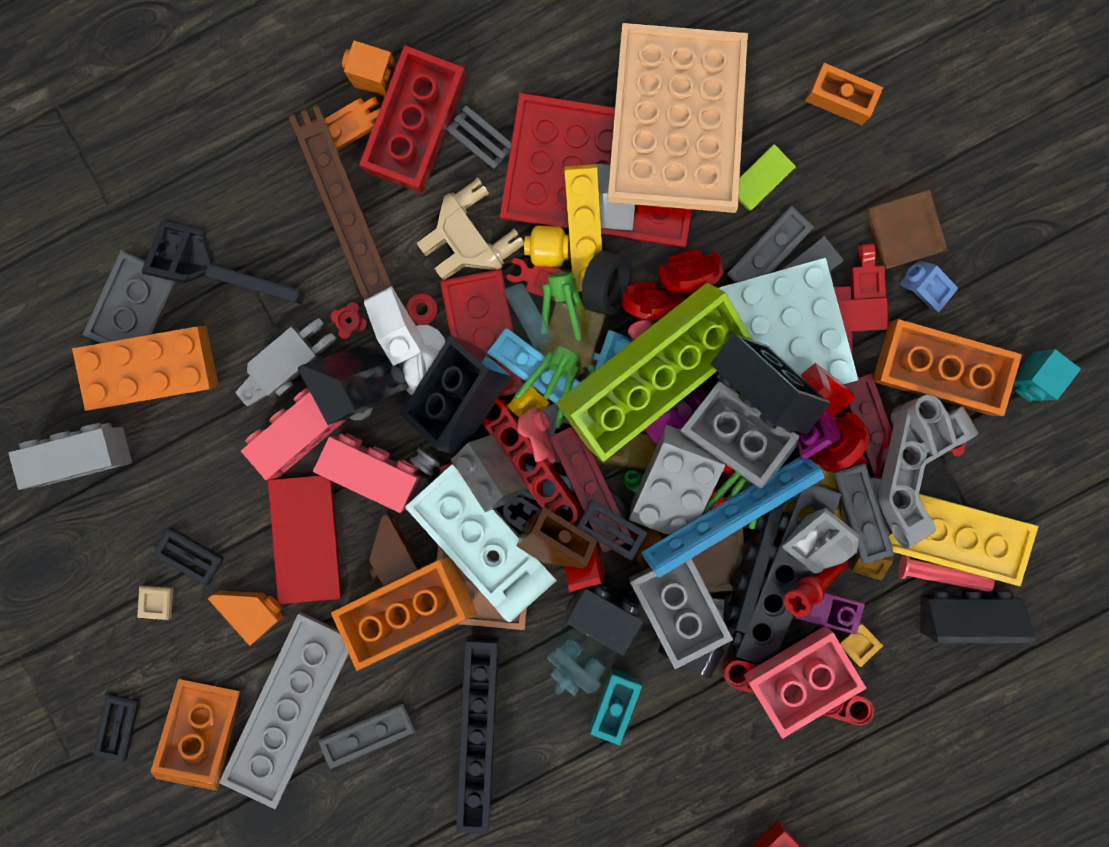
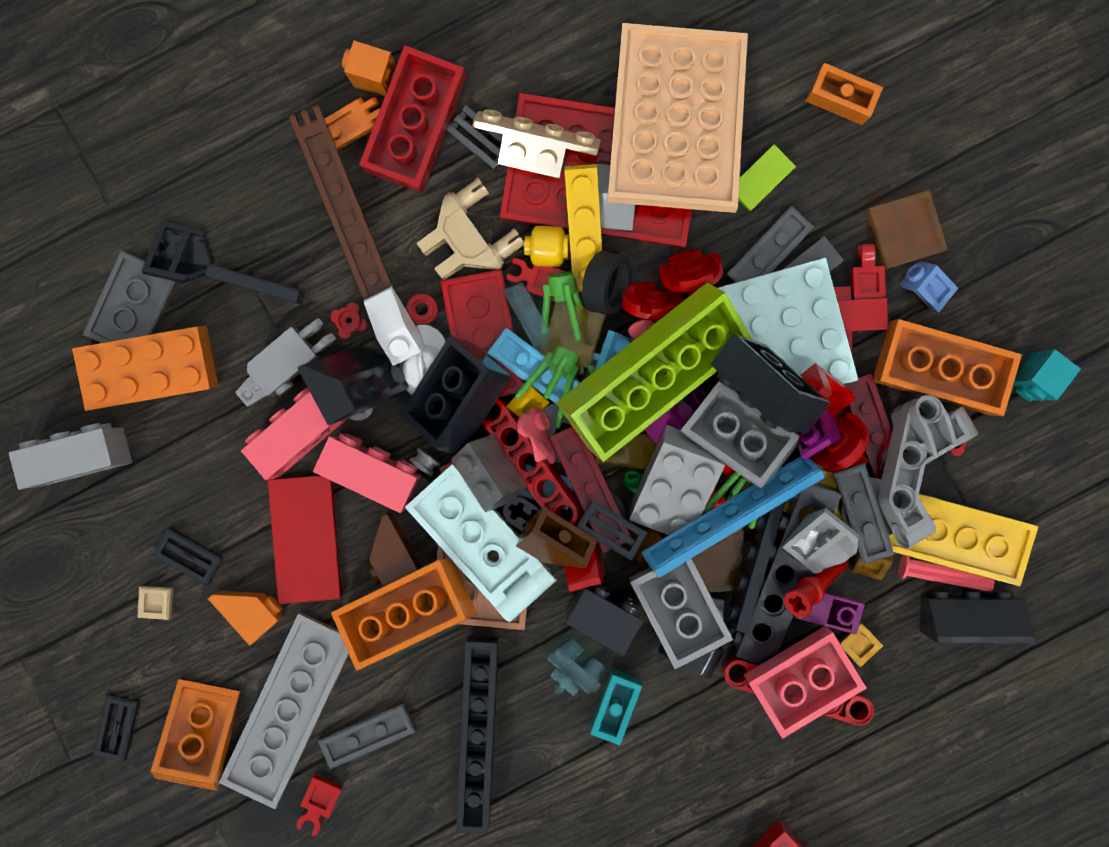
none -> red plate [296,774,343,836]
none -> bracket [473,110,601,178]

